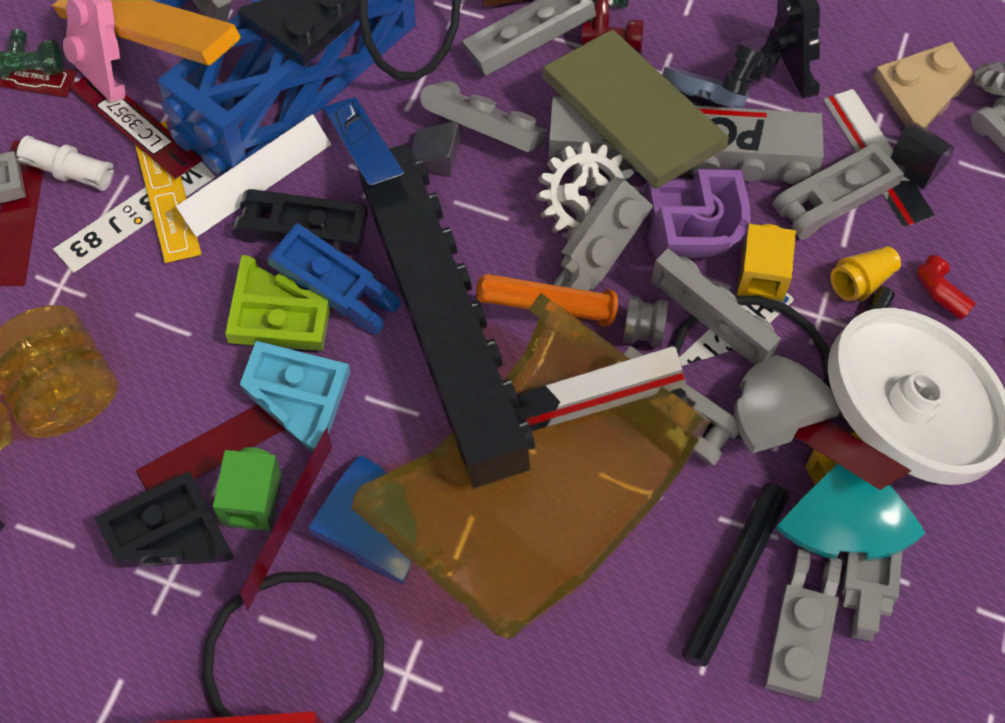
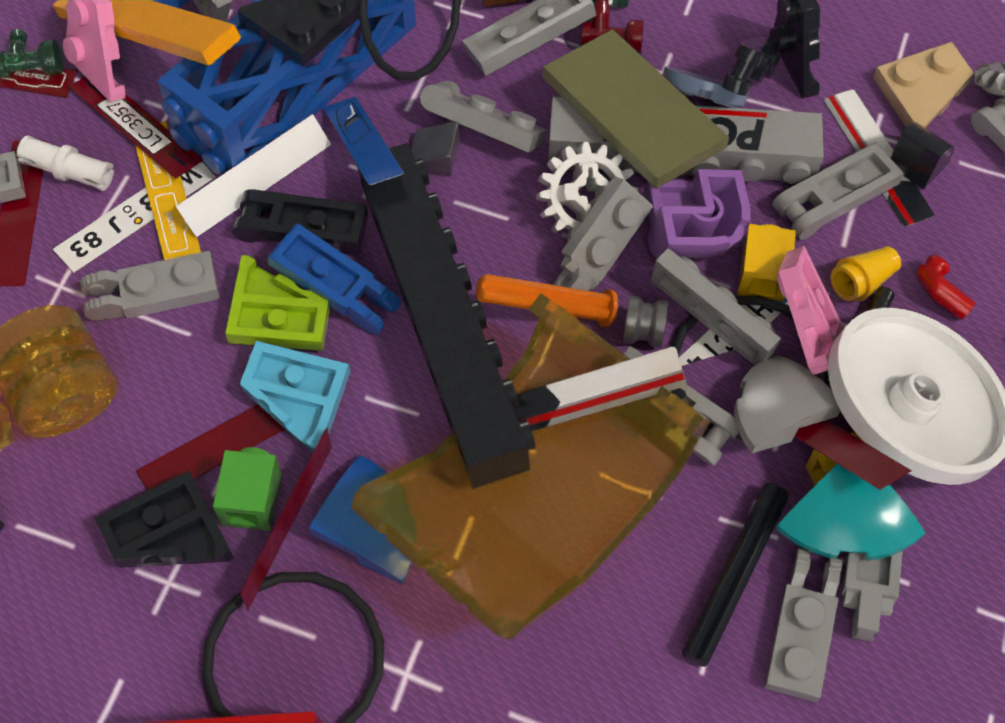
none -> light grey hinge [80,251,220,321]
none -> bright pink wing [777,246,844,375]

